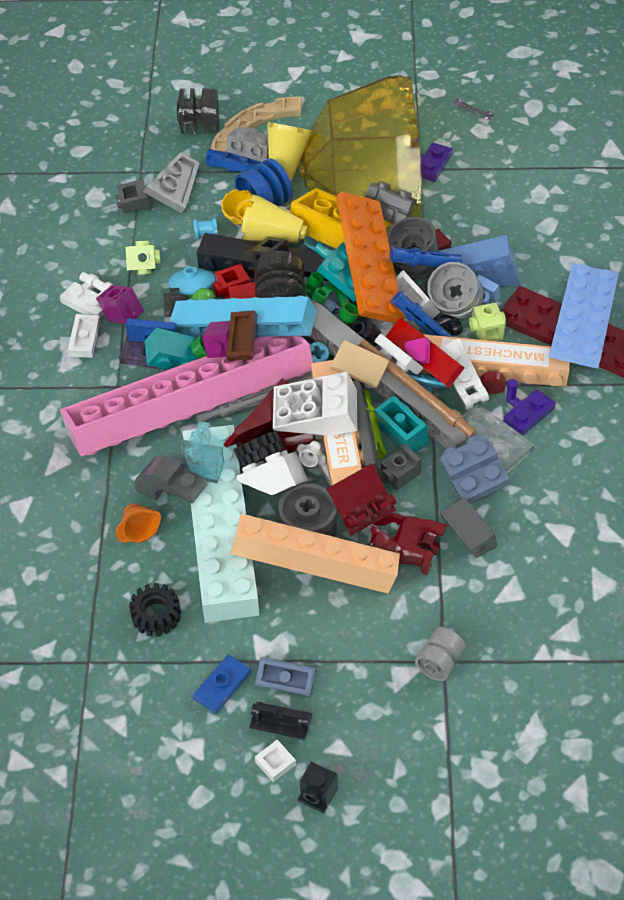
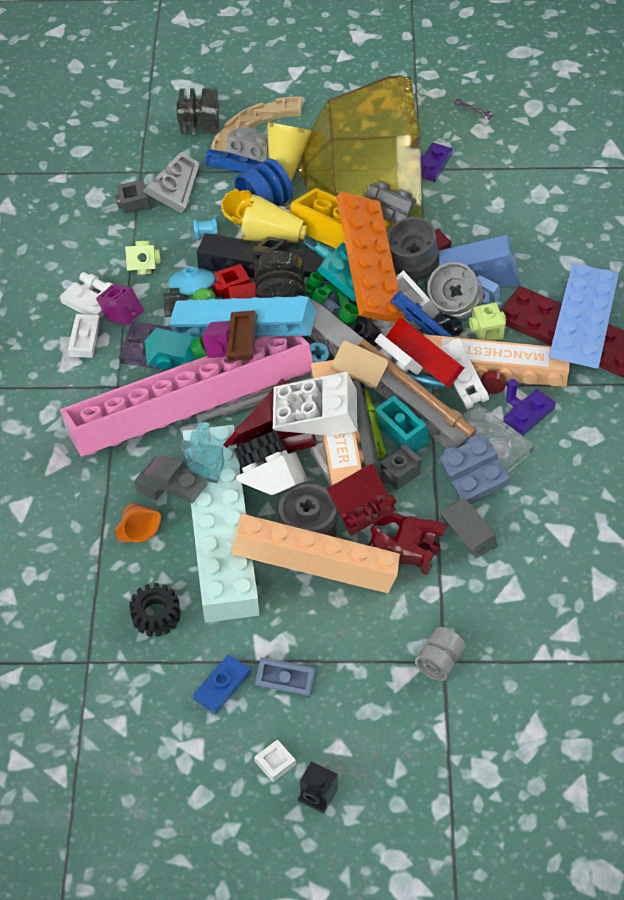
blue plate [126,318,177,342] -> none
black hinge [249,701,312,740] -> none
white plate [297,441,326,467] -> none
blue pin [389,247,462,267] -> none
dark pink tile [405,337,430,364] -> none

